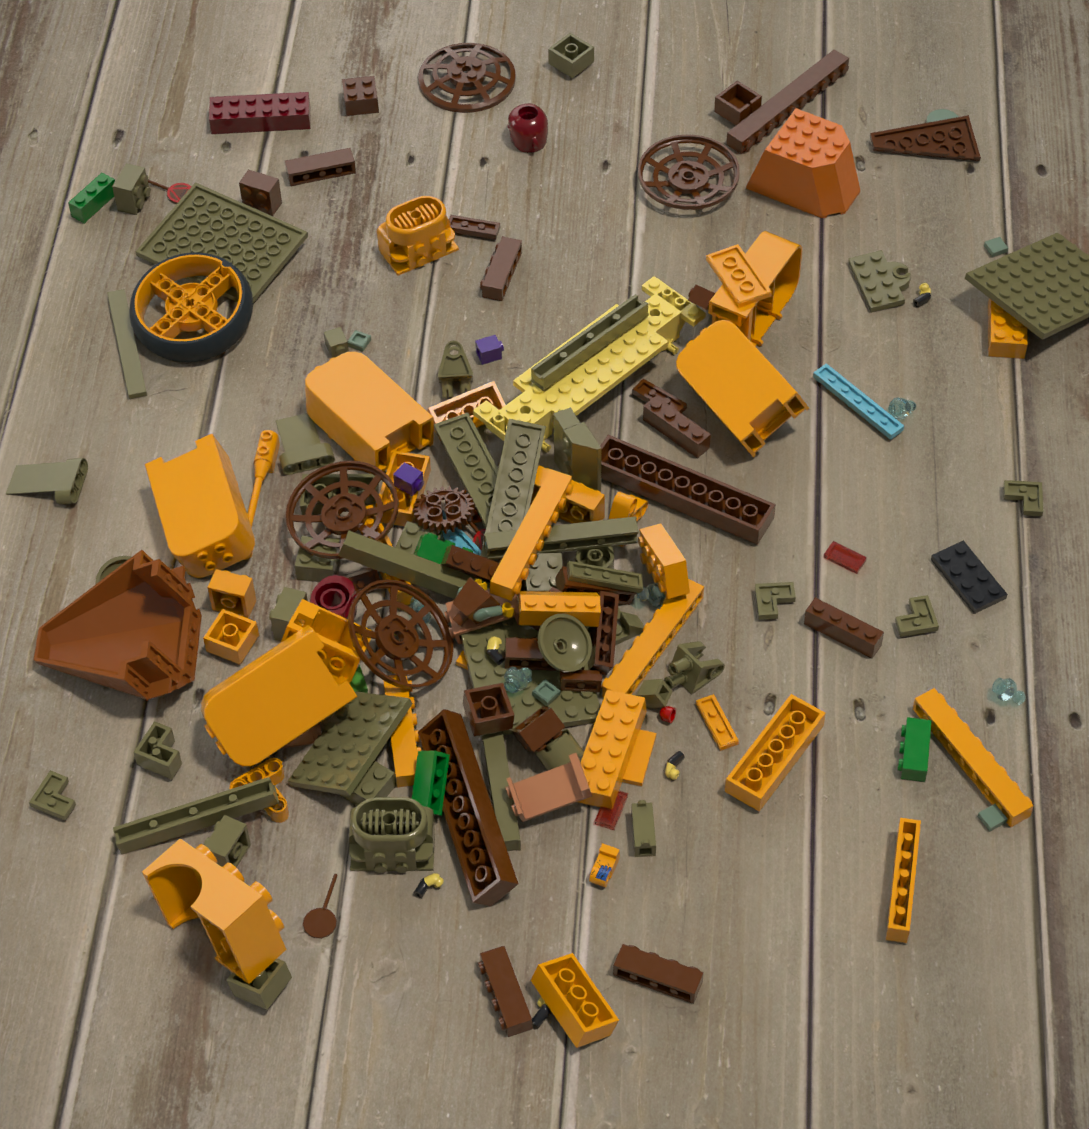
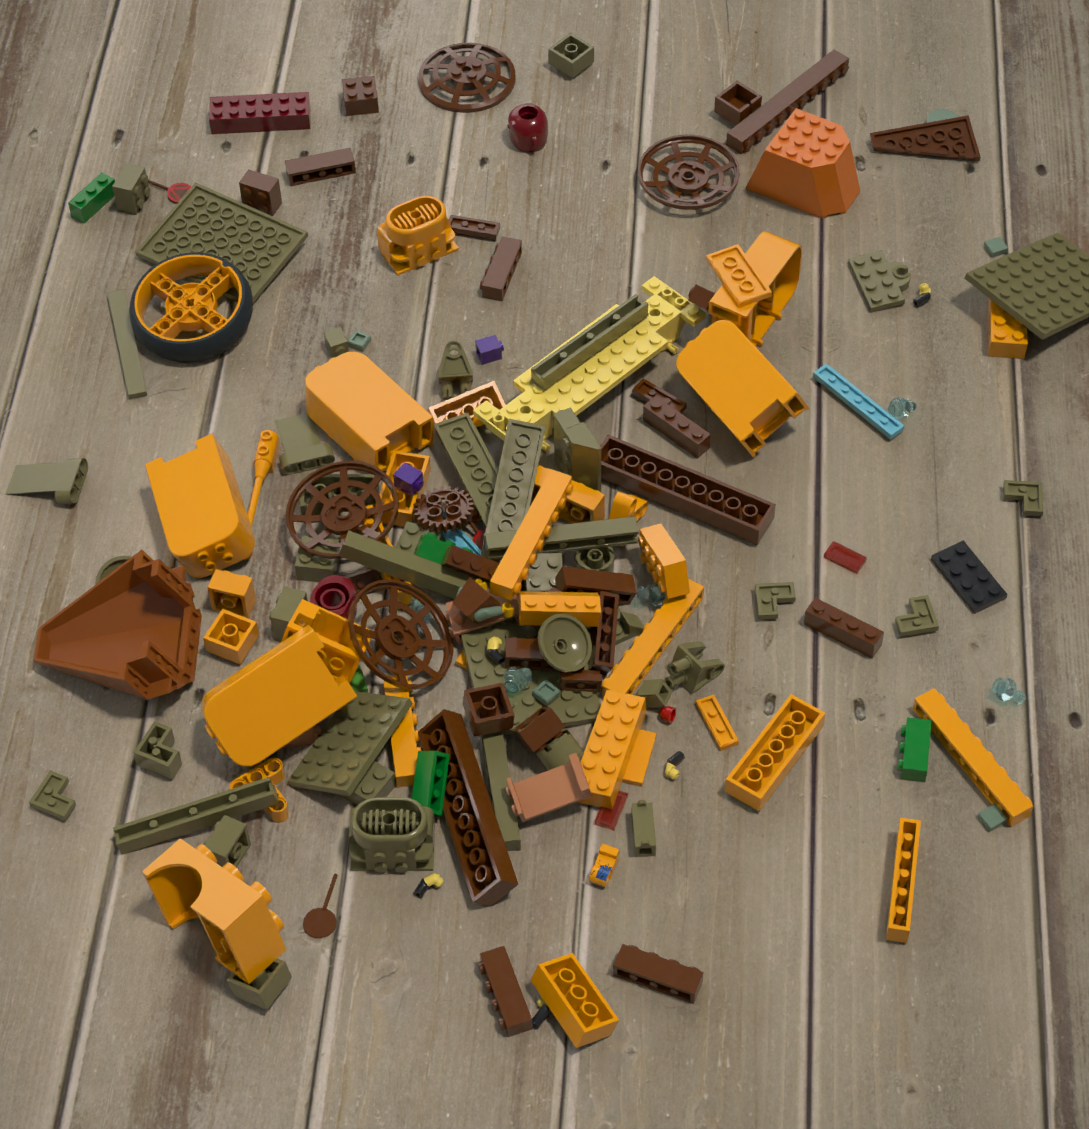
olive tile [567,561,643,593] -> none

